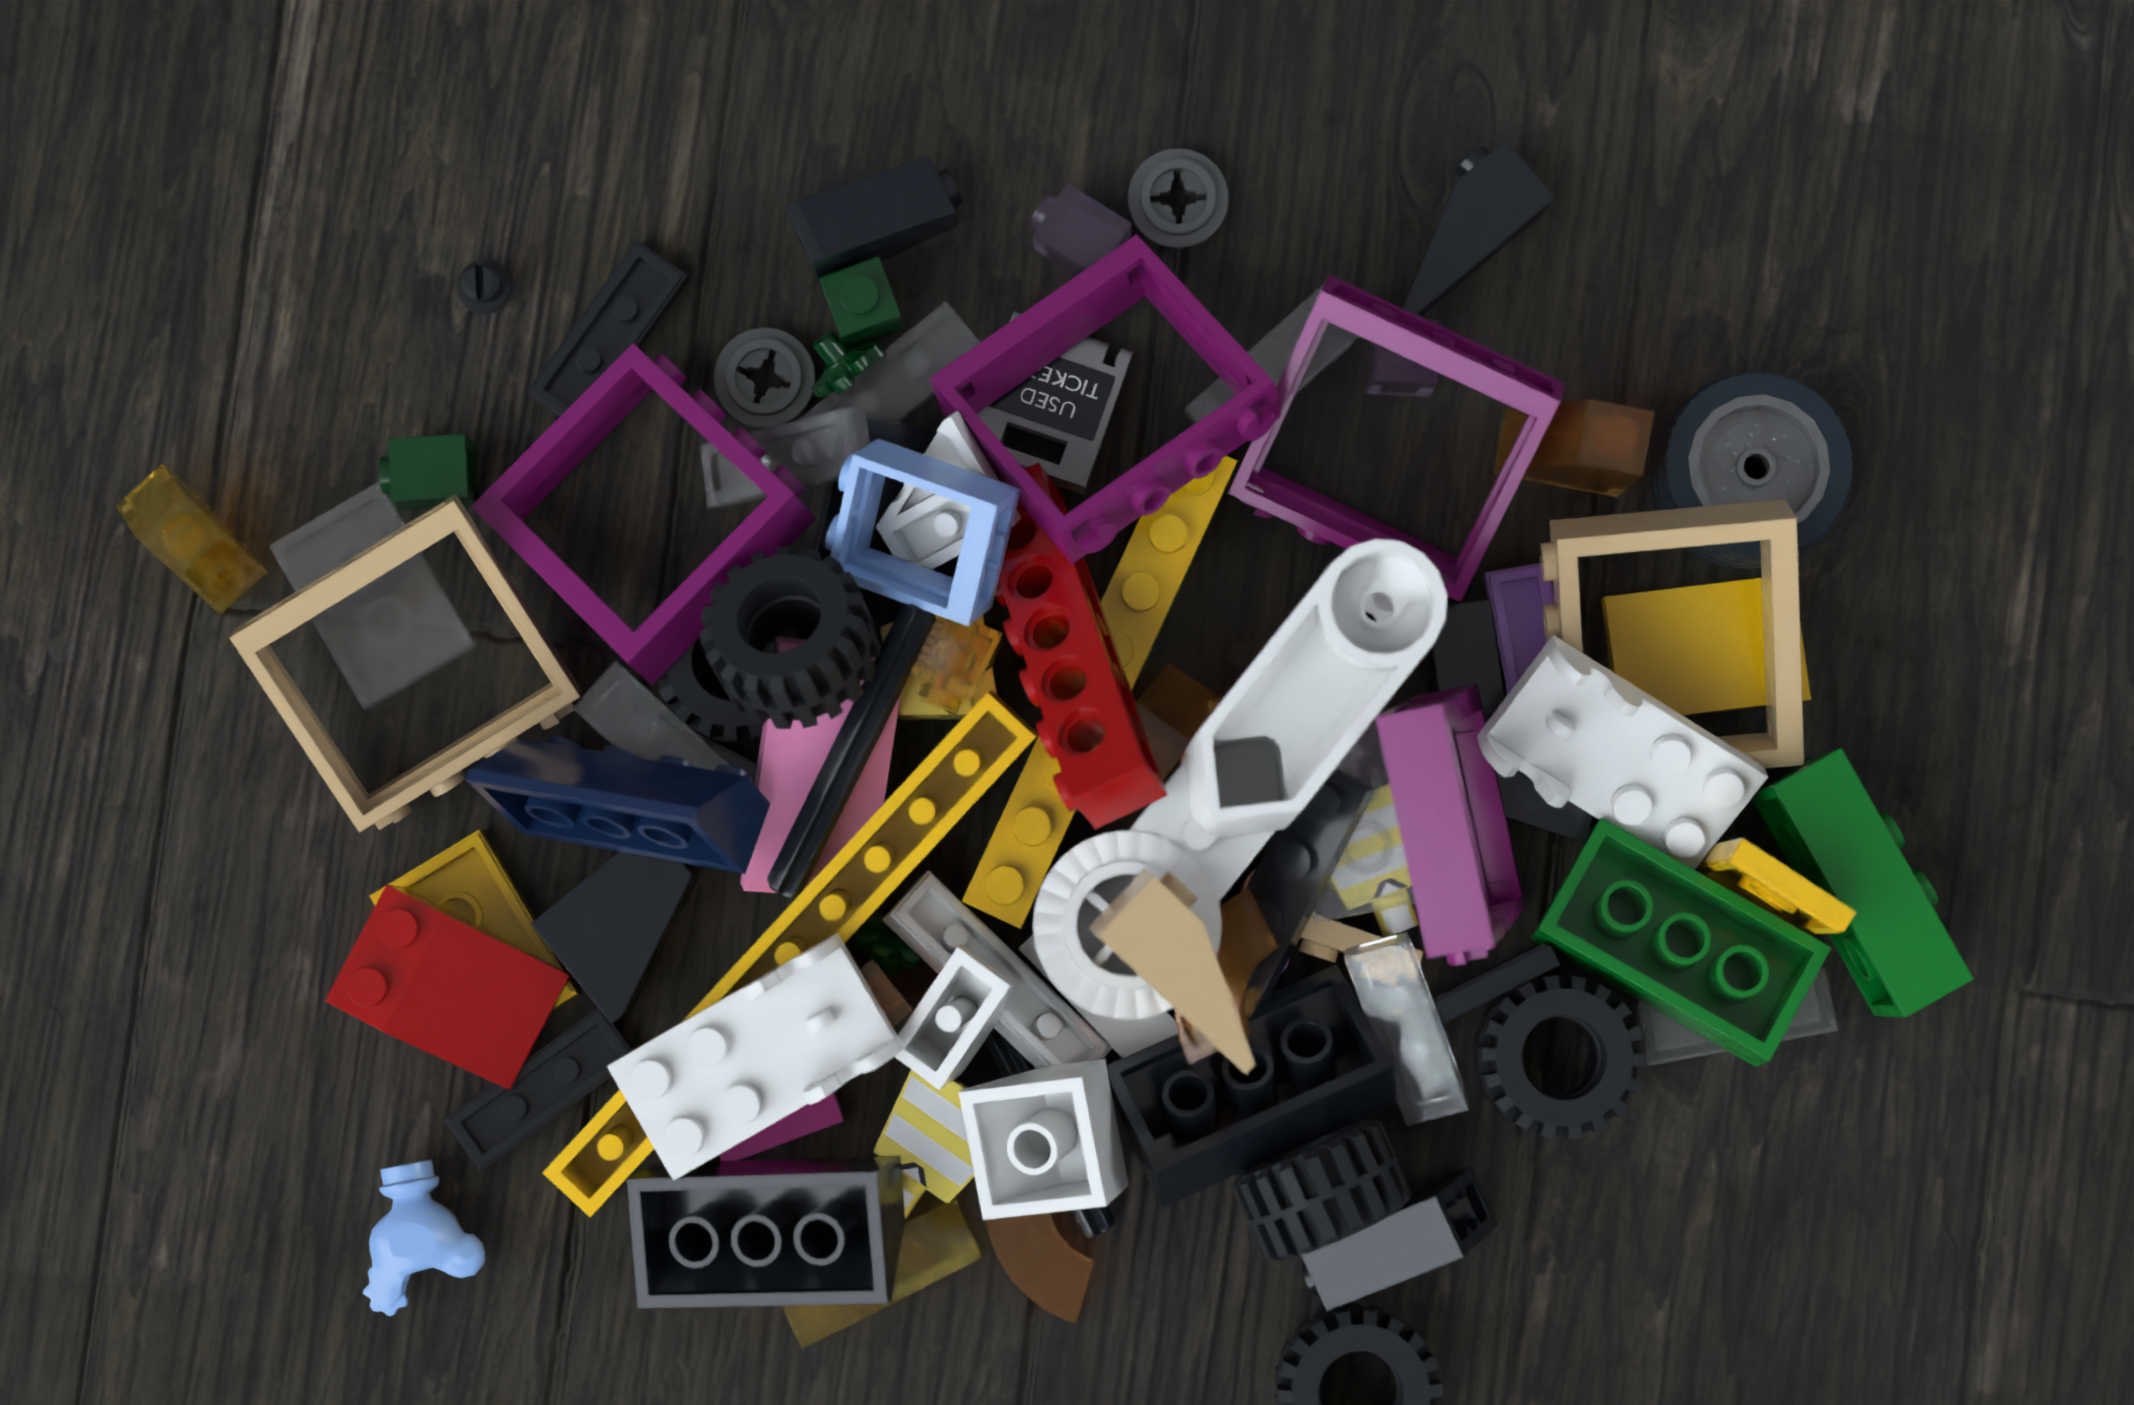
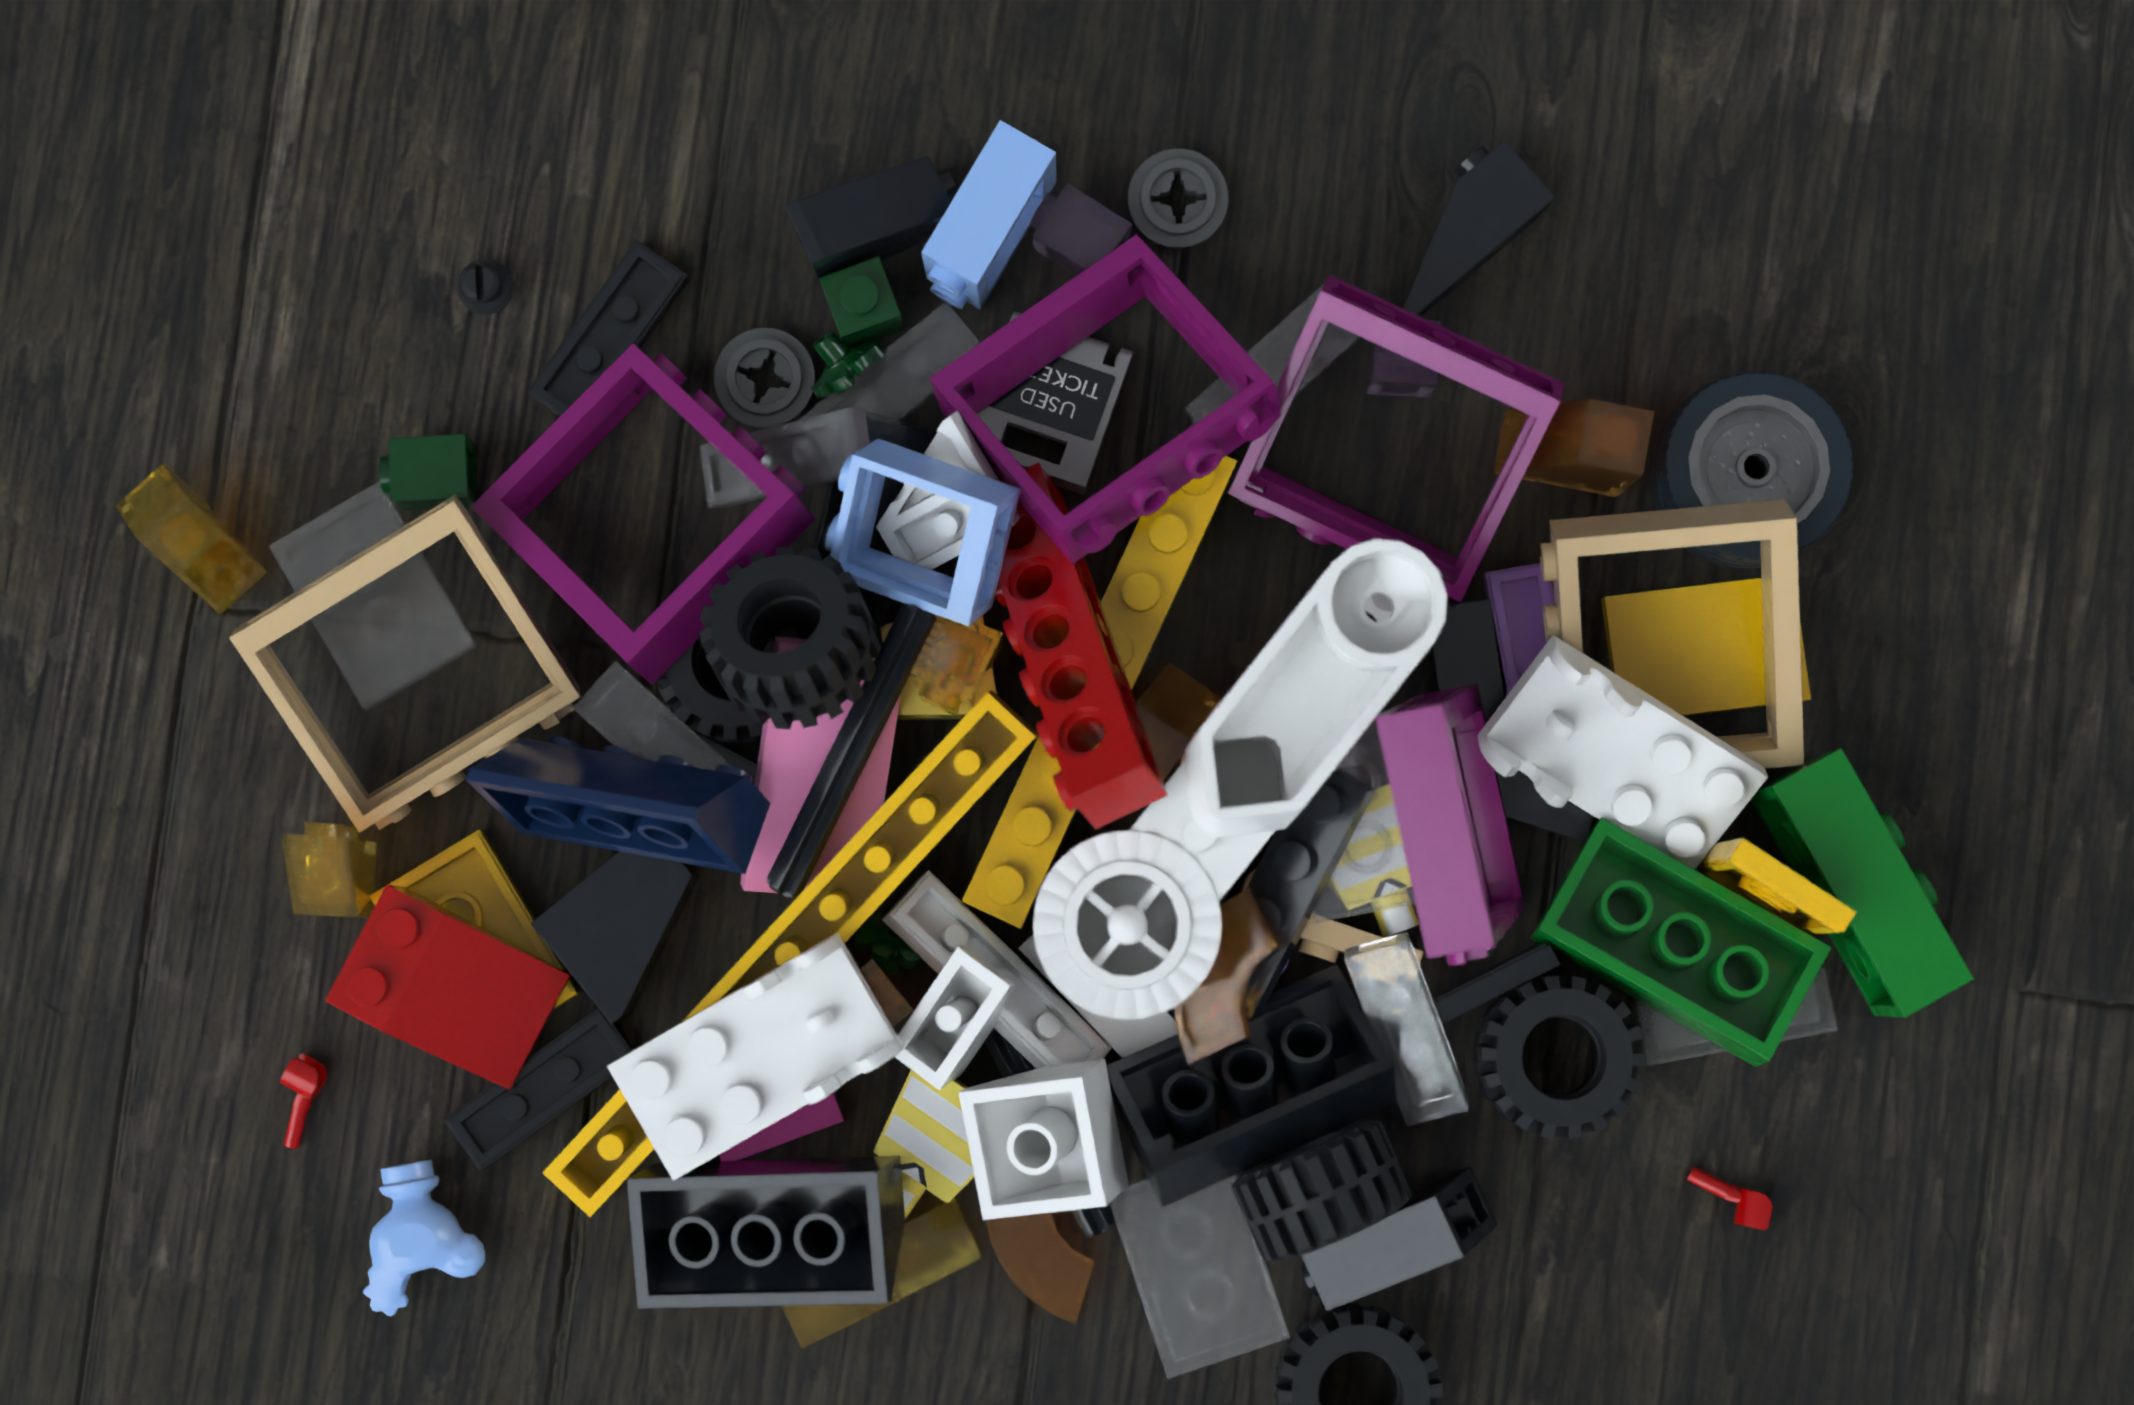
tan slope [1089,869,1255,1074] -> none
none -> red hand [280,1053,328,1149]
none -> clear yellow slope [283,822,377,918]
none -> light blue window [921,120,1057,310]
none -> clear tile [1110,1175,1290,1379]
none -> red hand [1686,1166,1773,1230]

